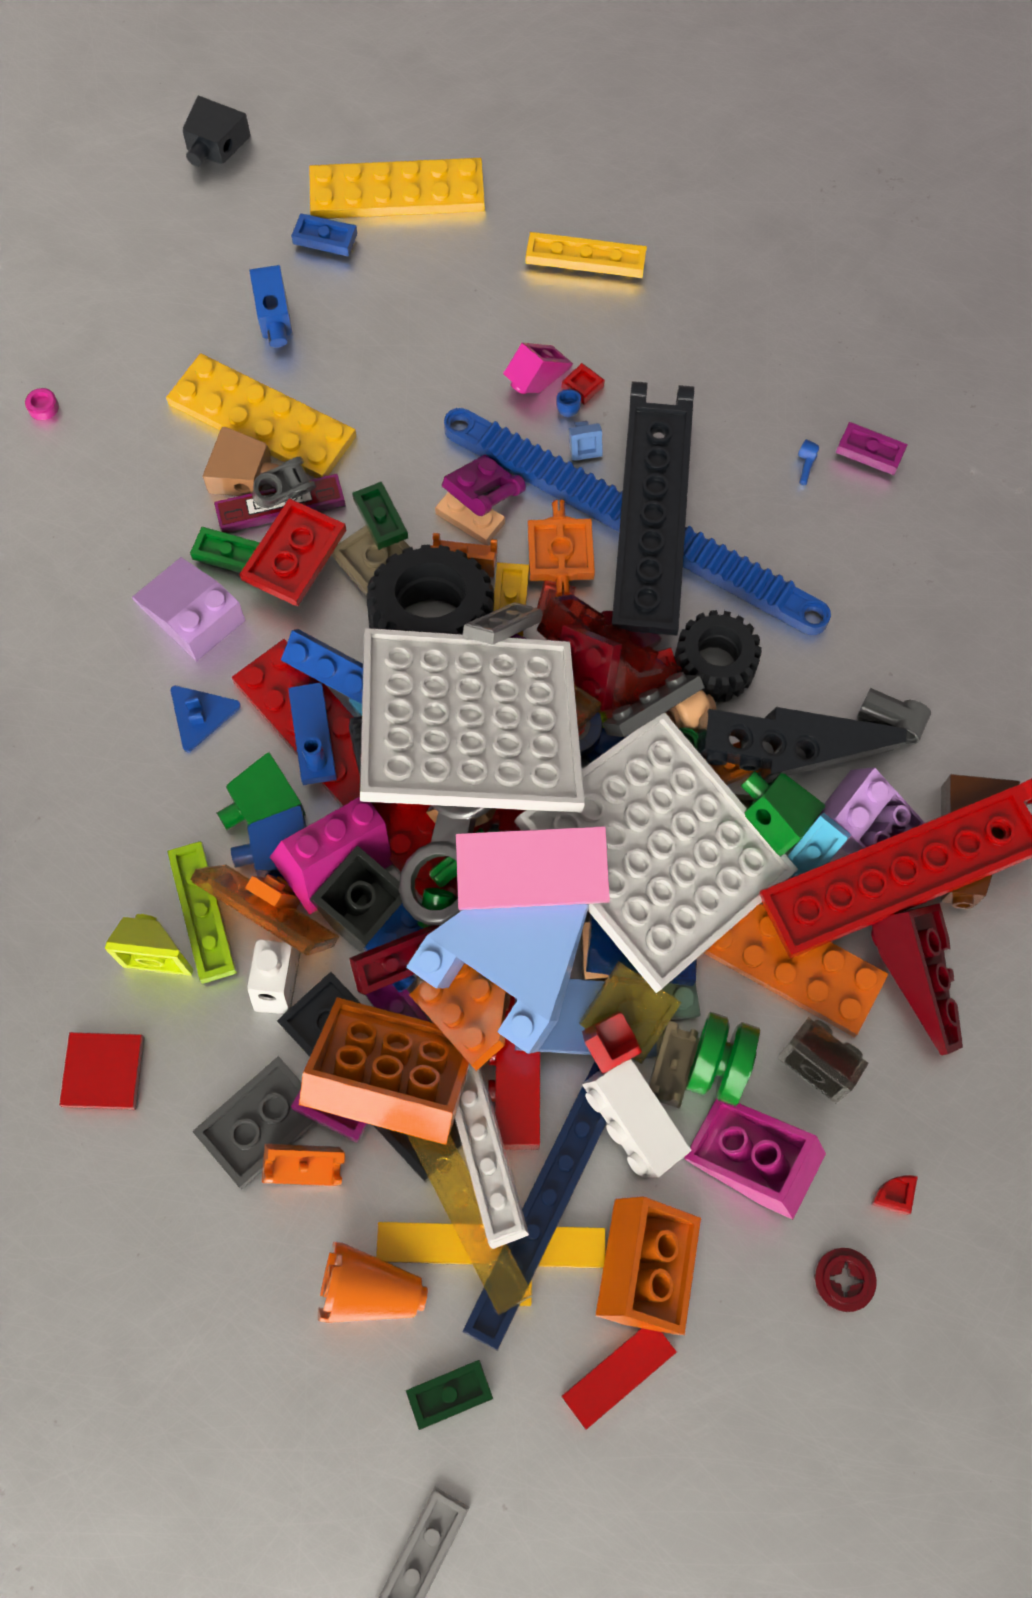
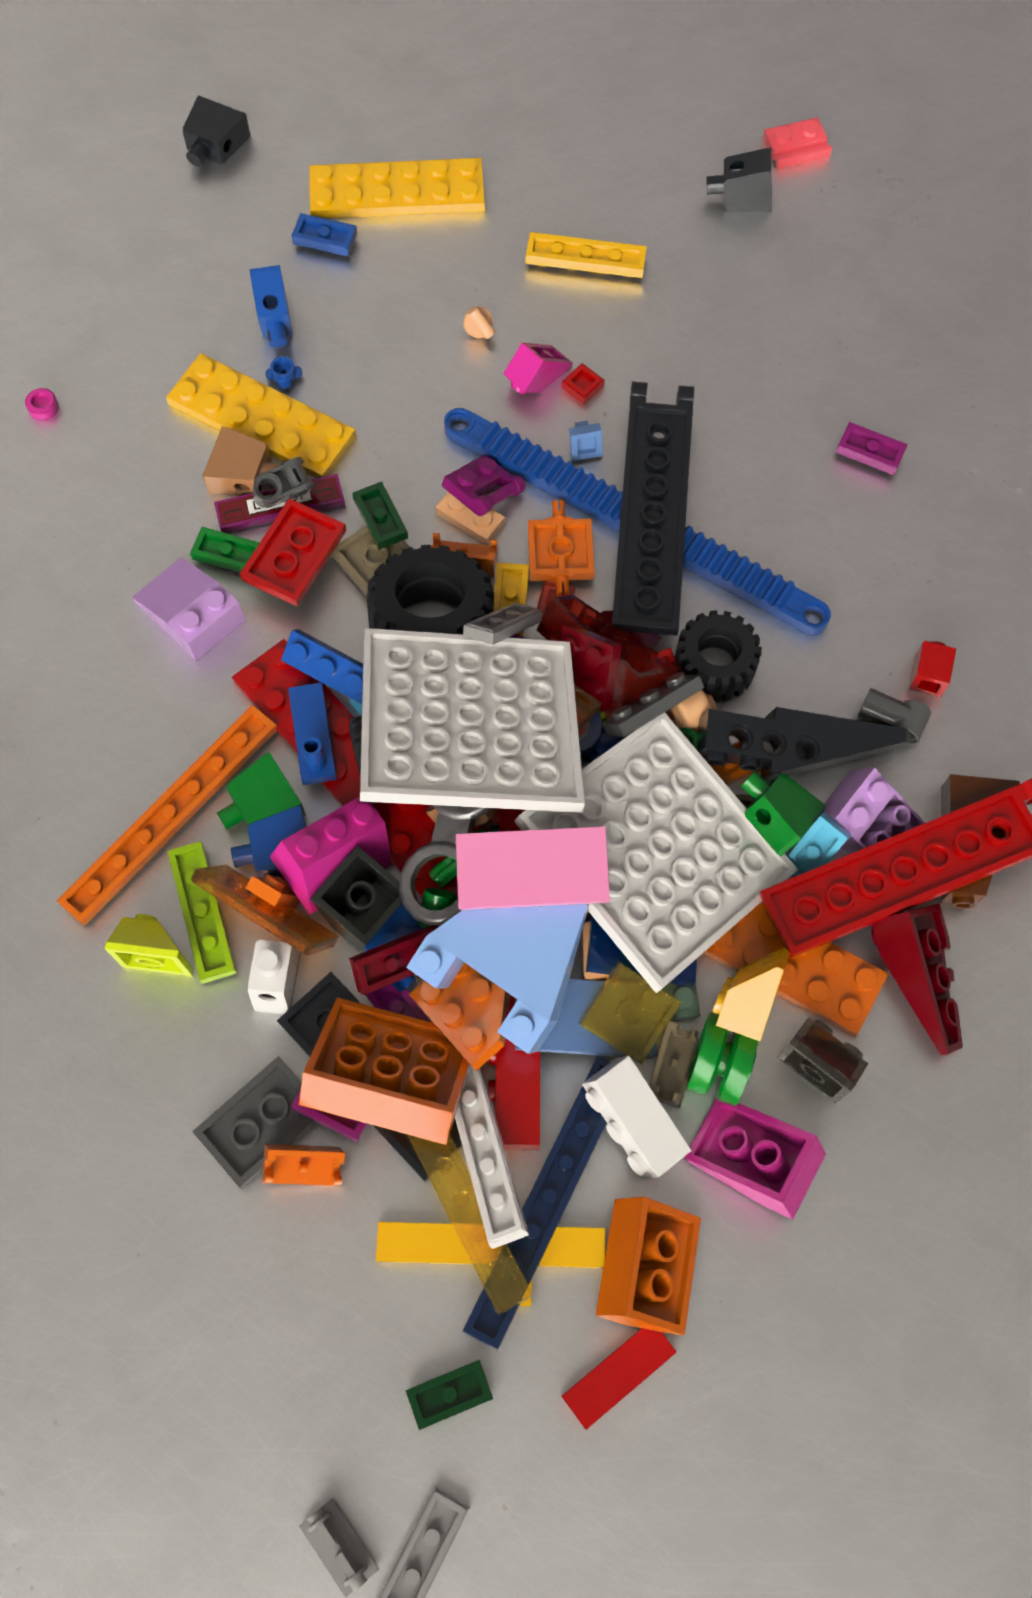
red tile [59,1032,144,1110] -> none
blue piece [170,685,241,752] -> none
orange cone [318,1242,428,1323] -> none
blue hinge [556,389,581,417] -> none
red panel [582,1011,642,1074] -> none
blue hand [798,439,819,485] -> none
dark red gear [814,1248,877,1312] -> none
red tile [871,1175,918,1215] -> none
none -> orange plate [57,705,277,927]
none -> blue plate [265,356,302,389]
none -> light grey hinge [299,1498,379,1598]
none -> light nougat plate [463,306,495,339]
none -> black torso [706,148,772,212]
none -> yellow slope [713,948,790,1041]
none -> coral plate [763,117,832,169]
none -> red brick [909,641,957,697]

